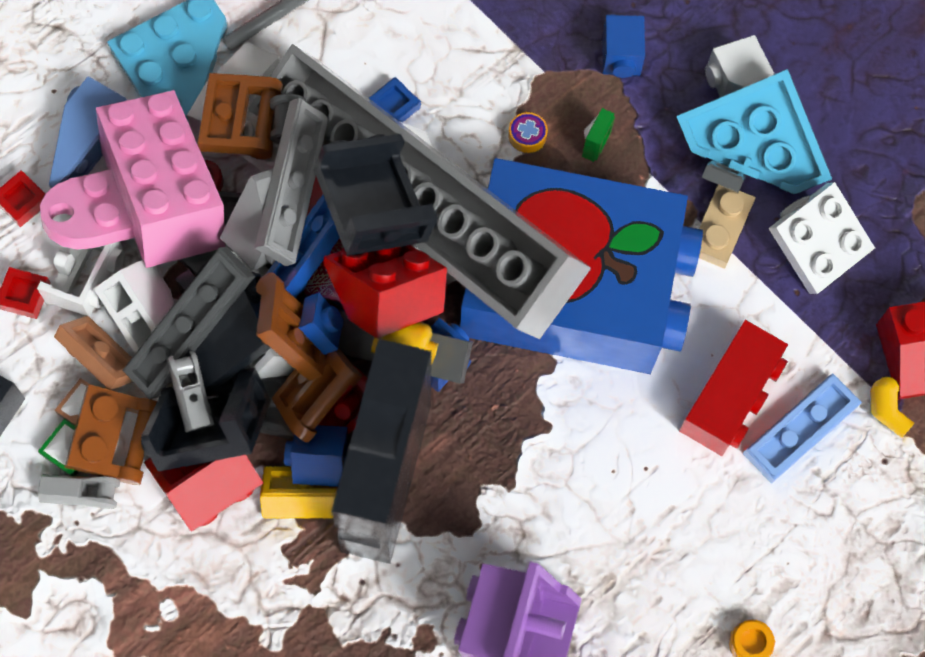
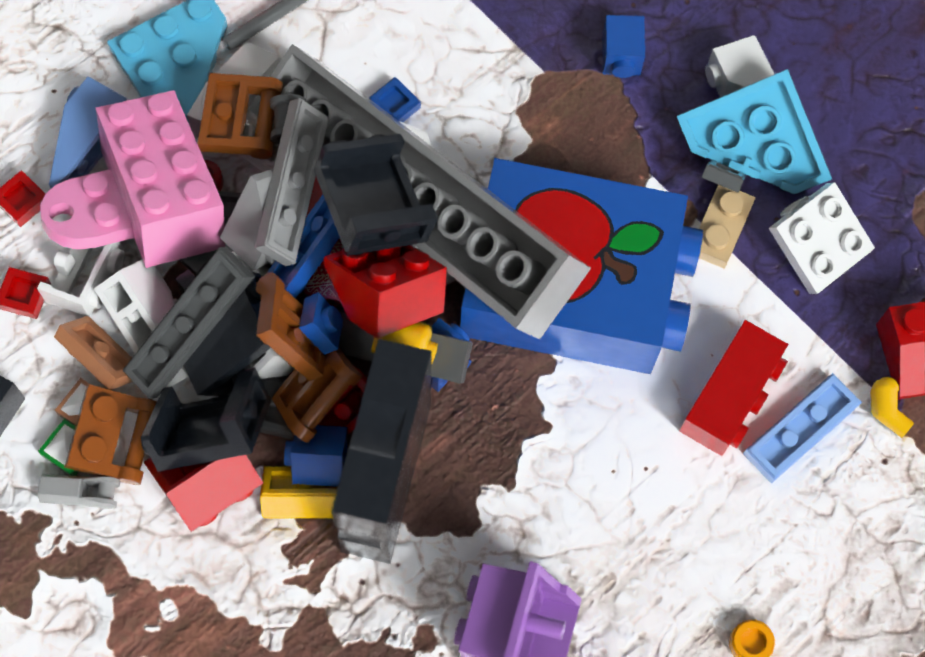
light grey bar [167,351,214,432] -> none
tile [508,112,548,153] -> none
green tile [582,108,615,162] -> none

